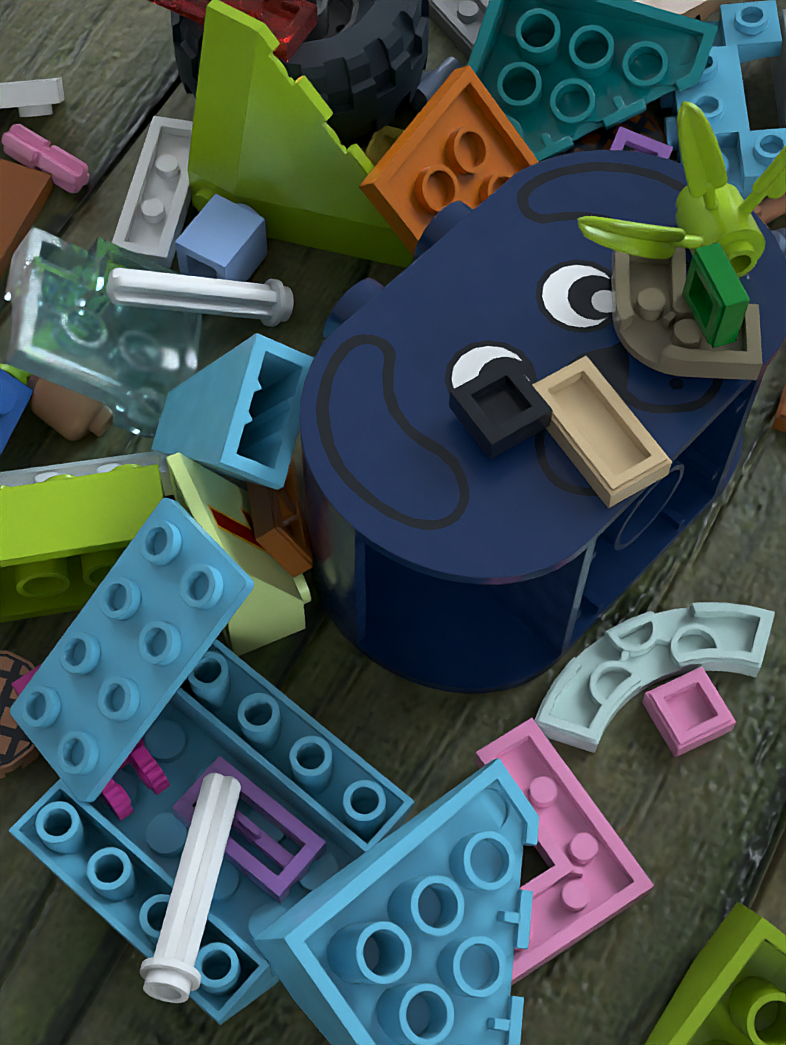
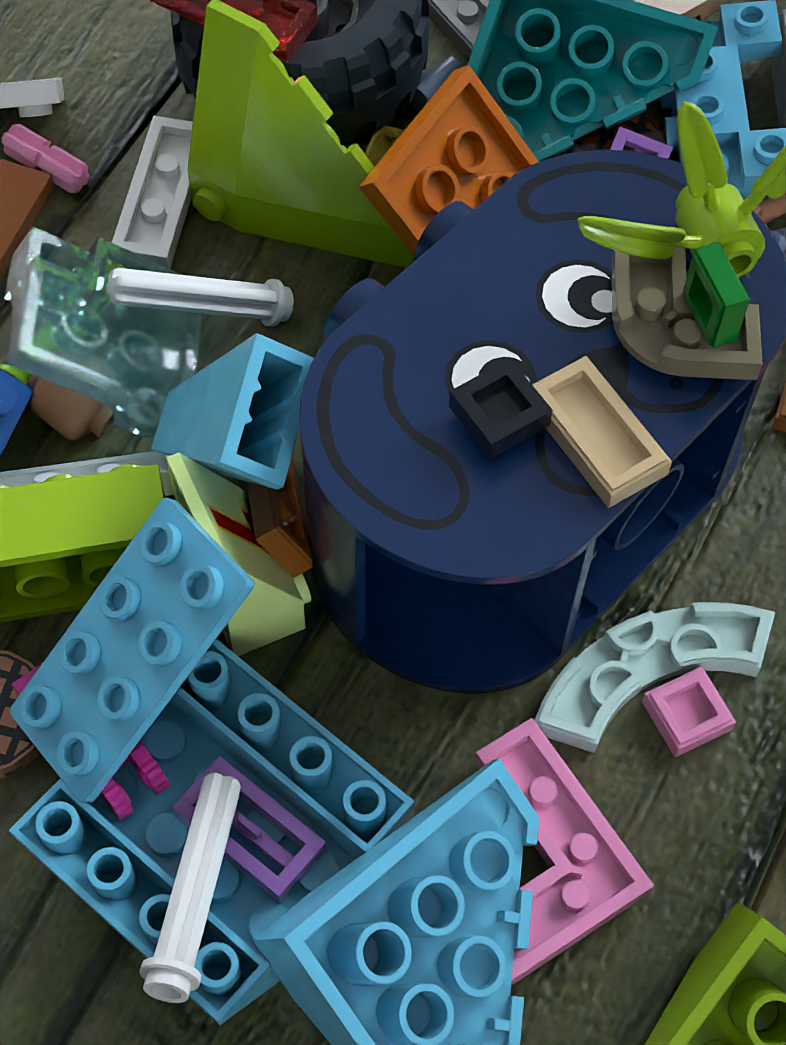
light blue brick [175,193,268,282] -> none

